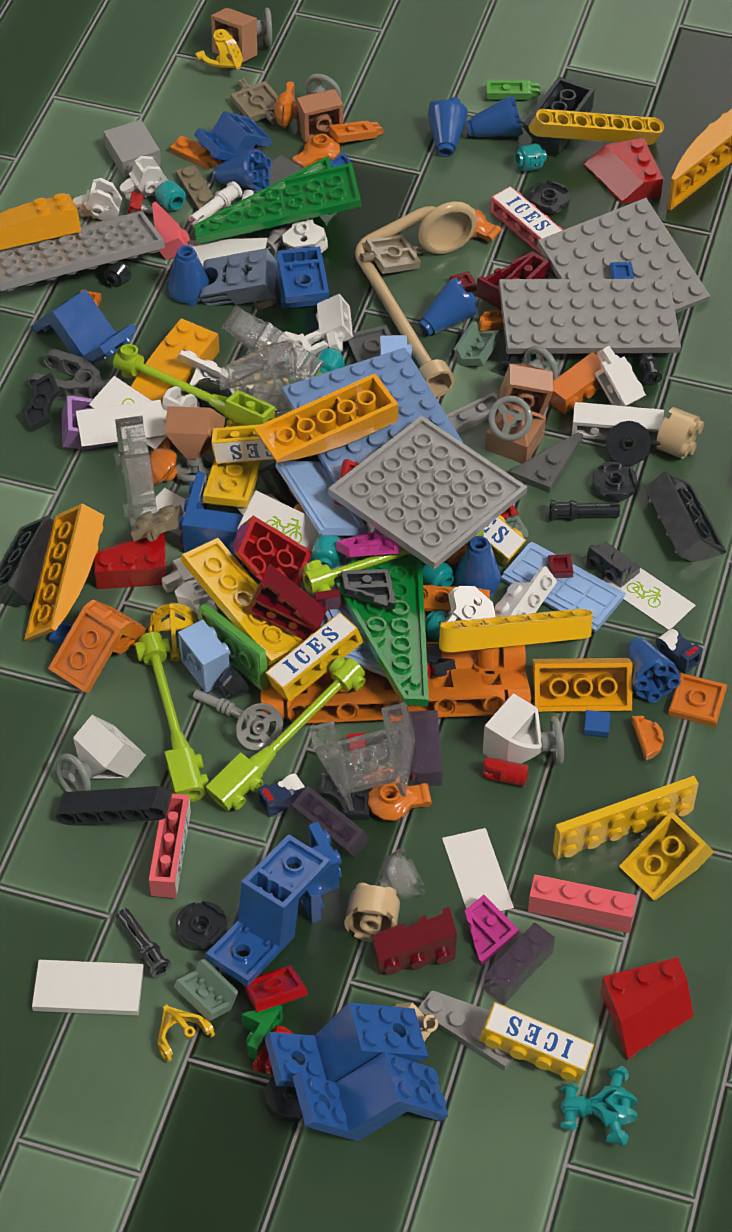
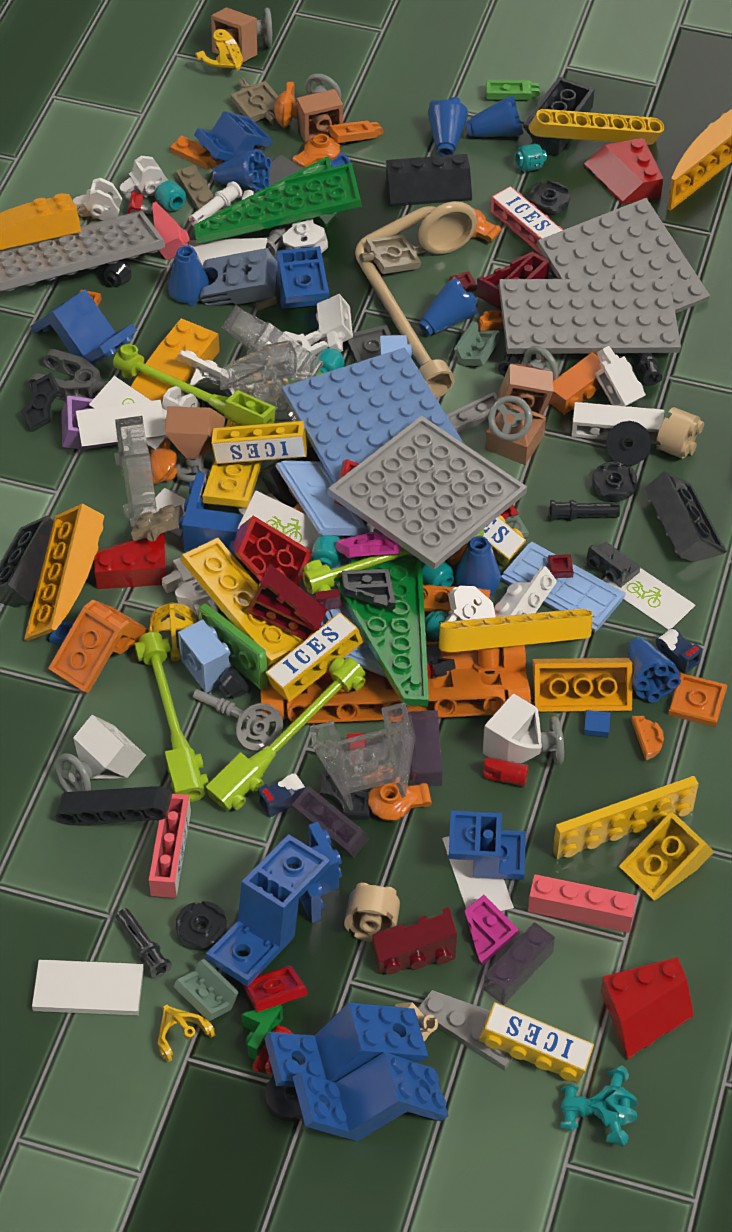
light grey brick [104,119,161,177] -> none
light orange slope [254,373,398,463] -> none
clear cylinder [379,847,426,901] -> none
dark grey wing [510,432,583,493] -> none
blue tile [609,262,634,279] -> none
none -> black slope [386,154,472,207]
none -> blue bracket [448,810,526,880]

